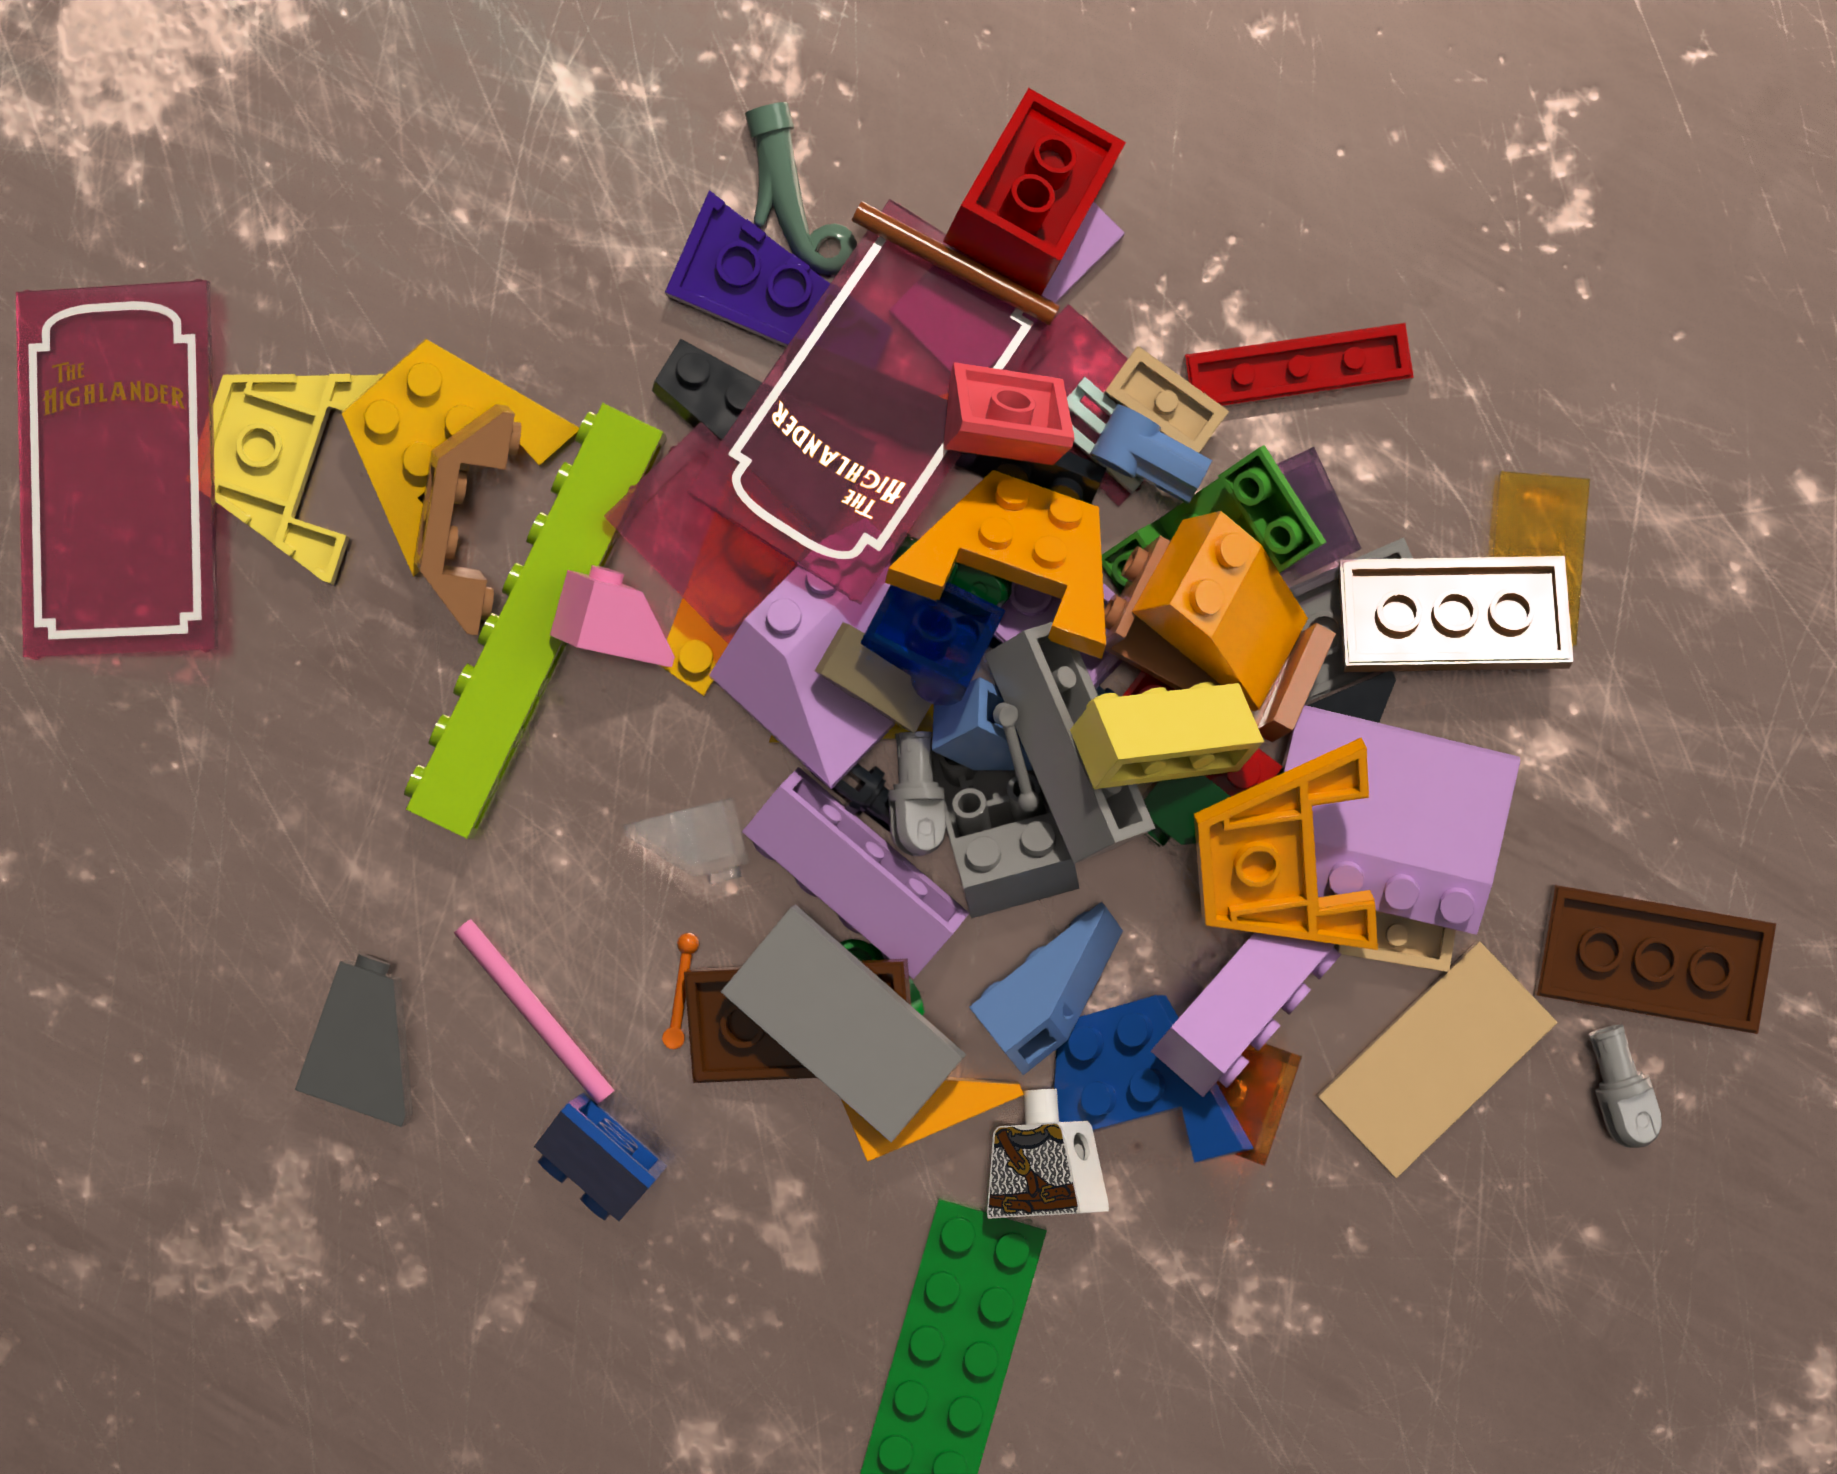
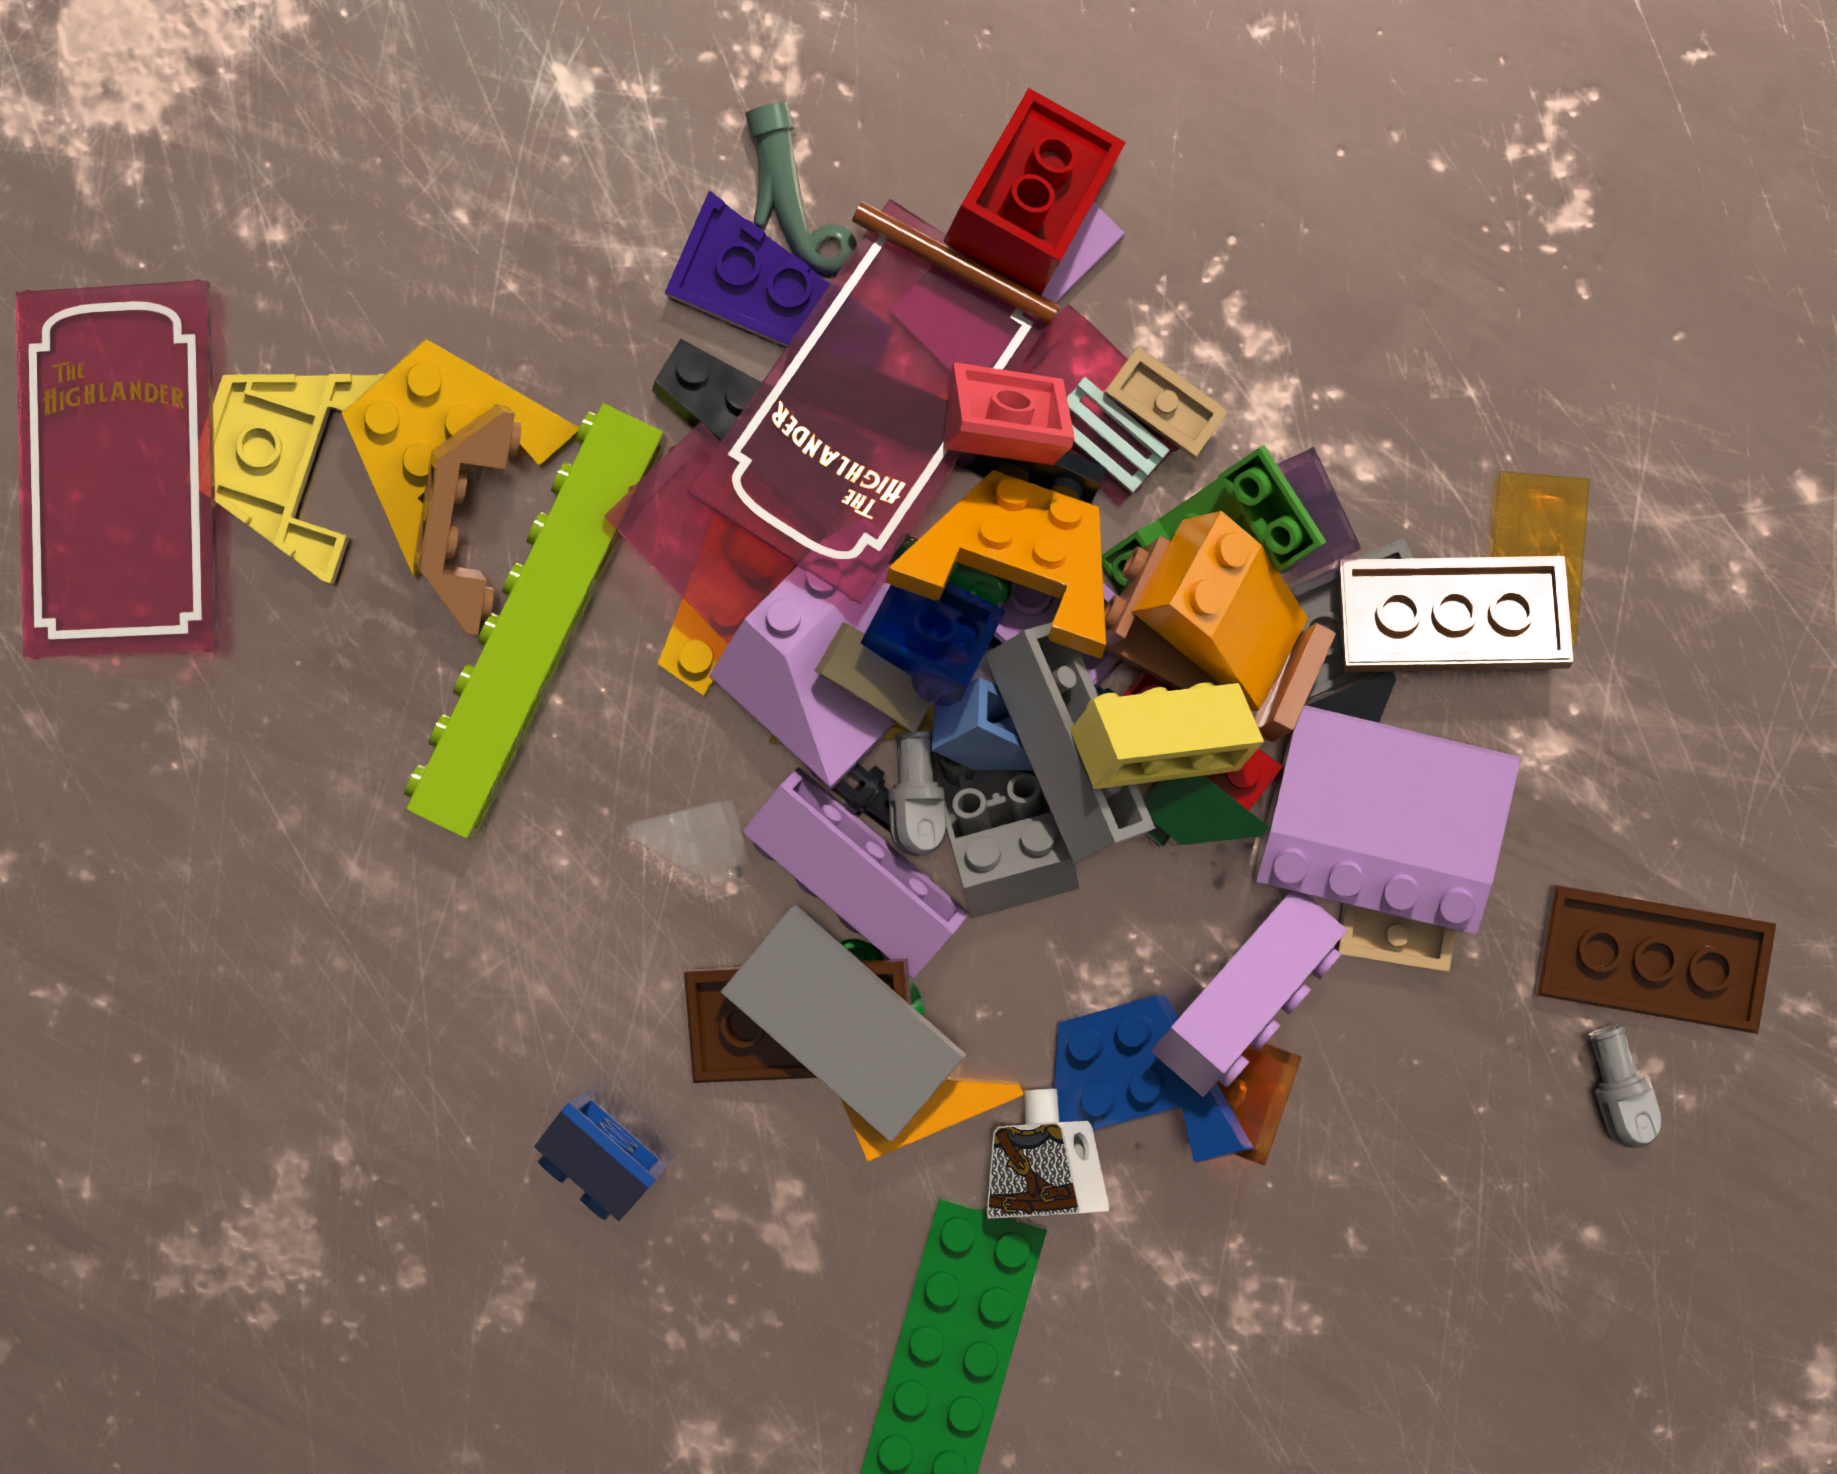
dark grey slope [295,954,413,1127] -> none
bright pink piece [454,919,615,1105] -> none
bright pink slope [550,565,675,668] -> none
orange hinge [662,933,699,1049] -> none
medium blue slope [969,901,1123,1075] -> none
light grey hinge [993,702,1040,812] -> none
medium blue piece [1090,404,1212,504] -> none
red tile [1183,323,1414,407] -> none
light orange wing [1194,737,1378,950] -> none
tan tile [1316,941,1558,1178] -> none

